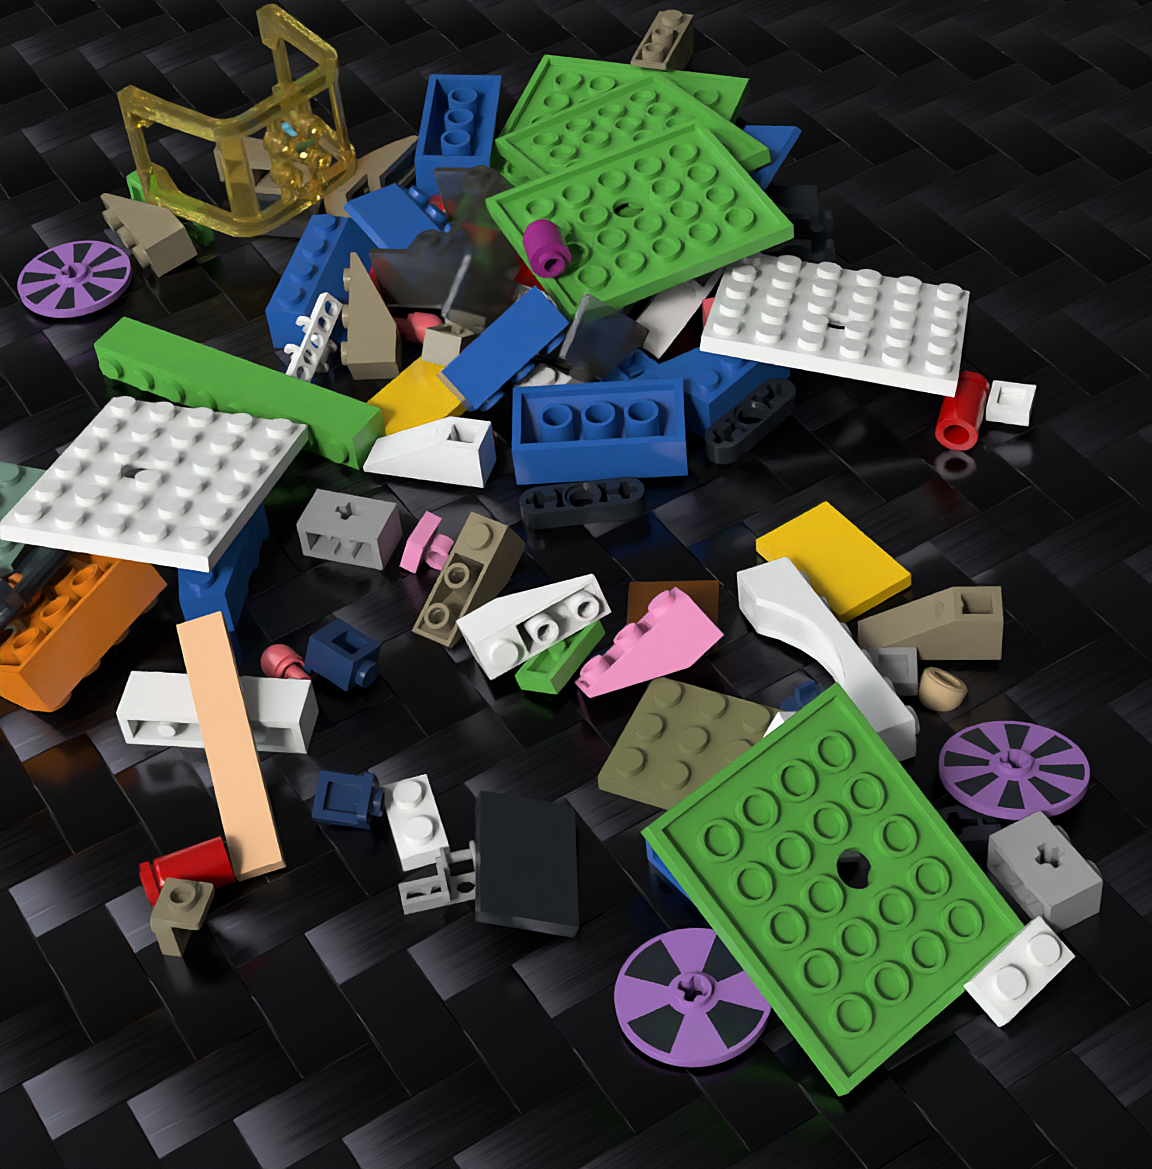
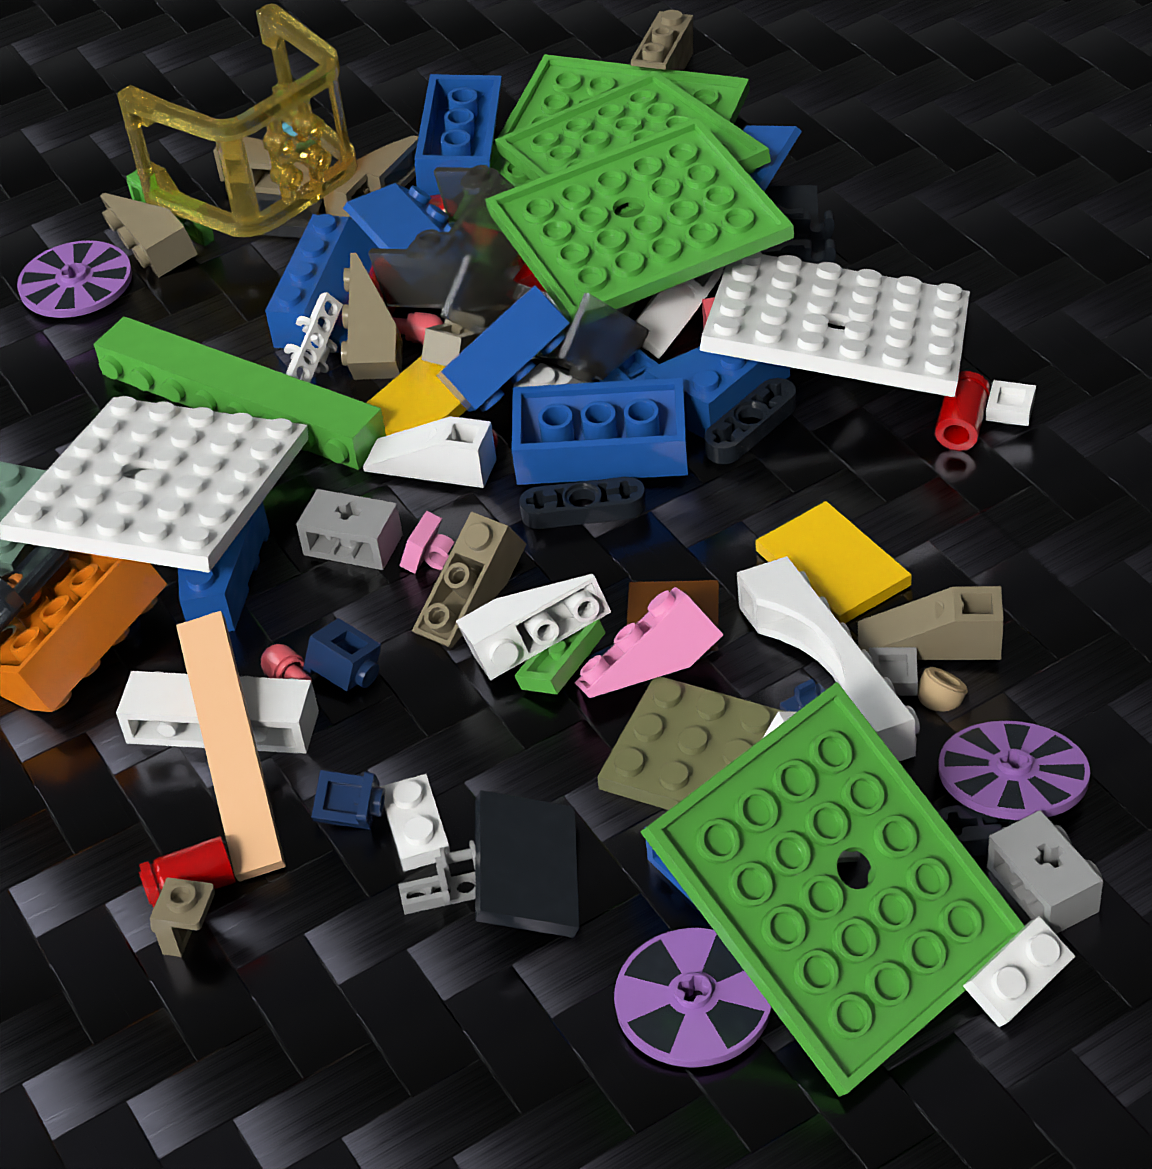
magenta brick [522,219,571,278] -> none

